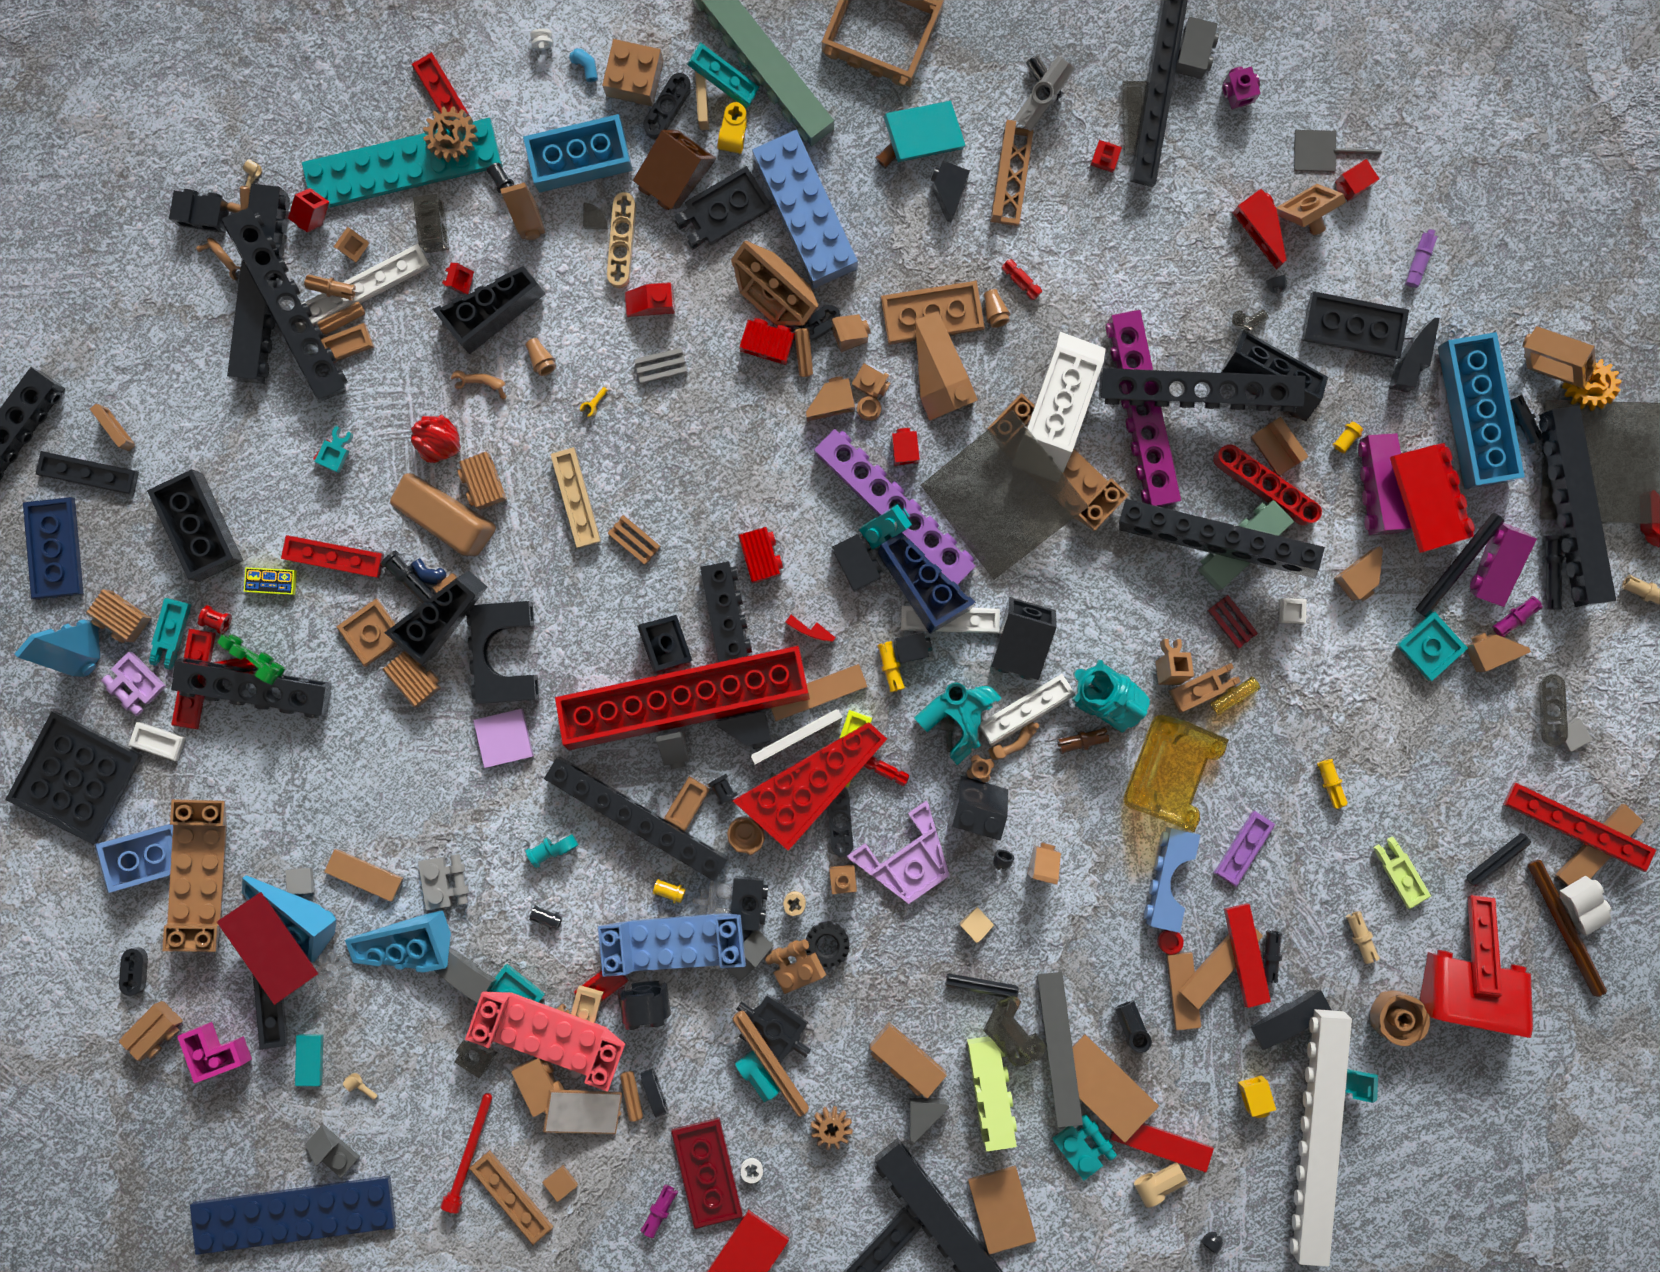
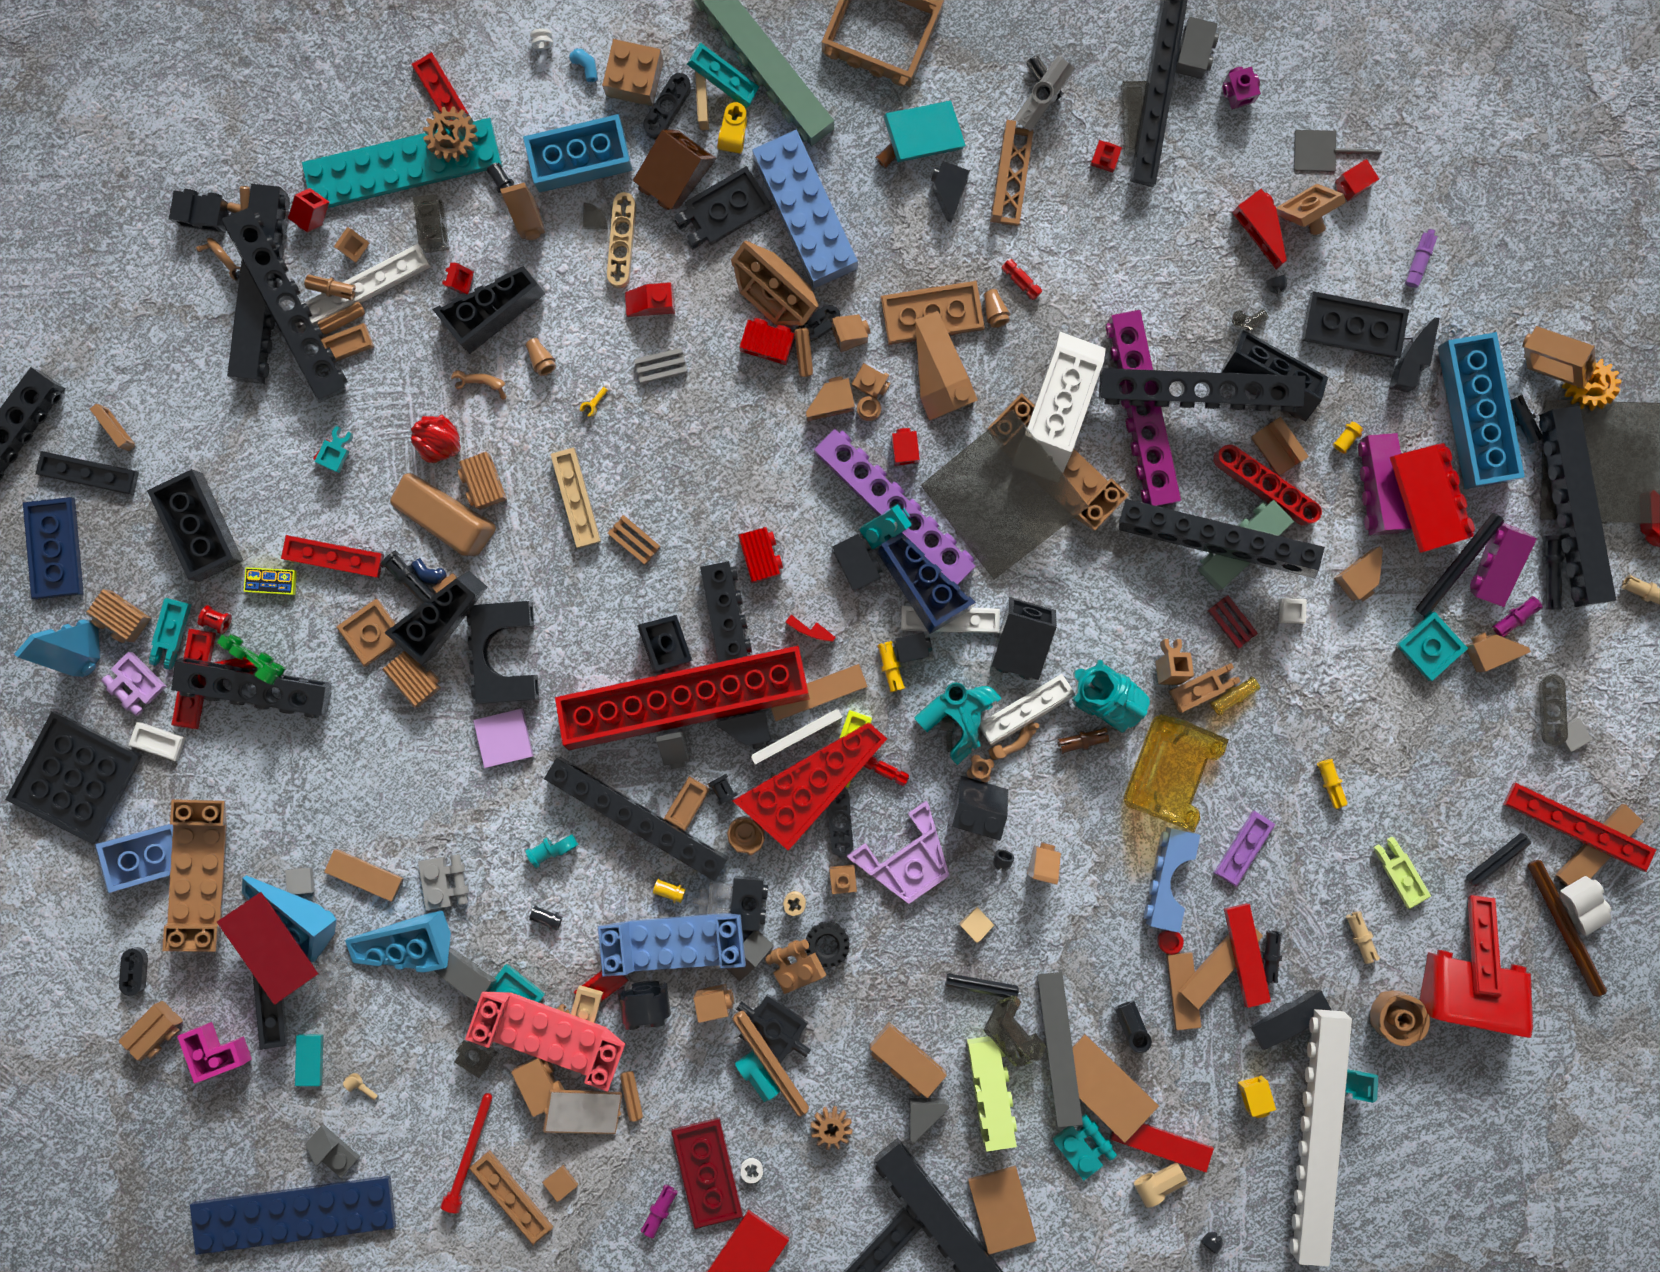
tan hand [243,160,262,188] -> none
black beam [640,1068,668,1118] -> none
none -> medium nougat brick [693,984,735,1023]

